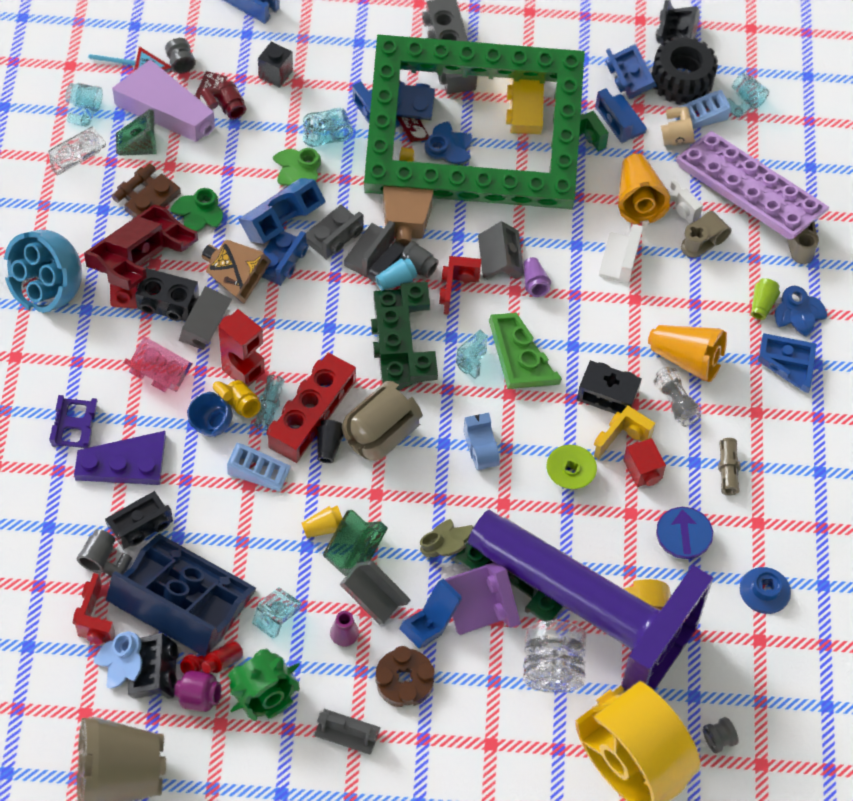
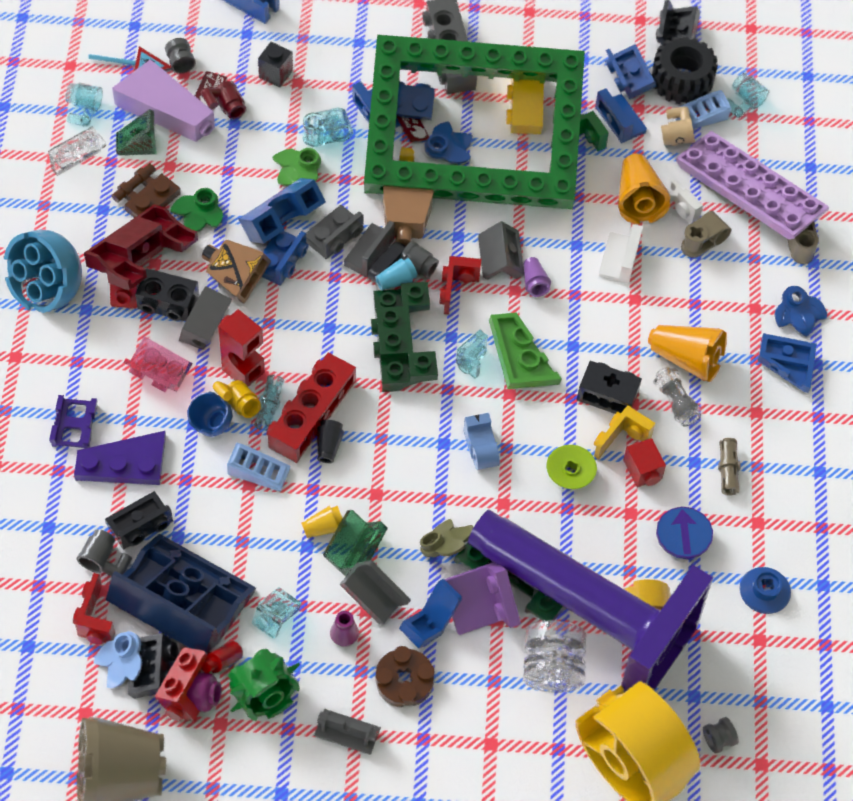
dark tan cylinder [342,381,423,461] -> none
lime cone [750,278,780,320] -> none
none -> red bracket [155,647,208,722]

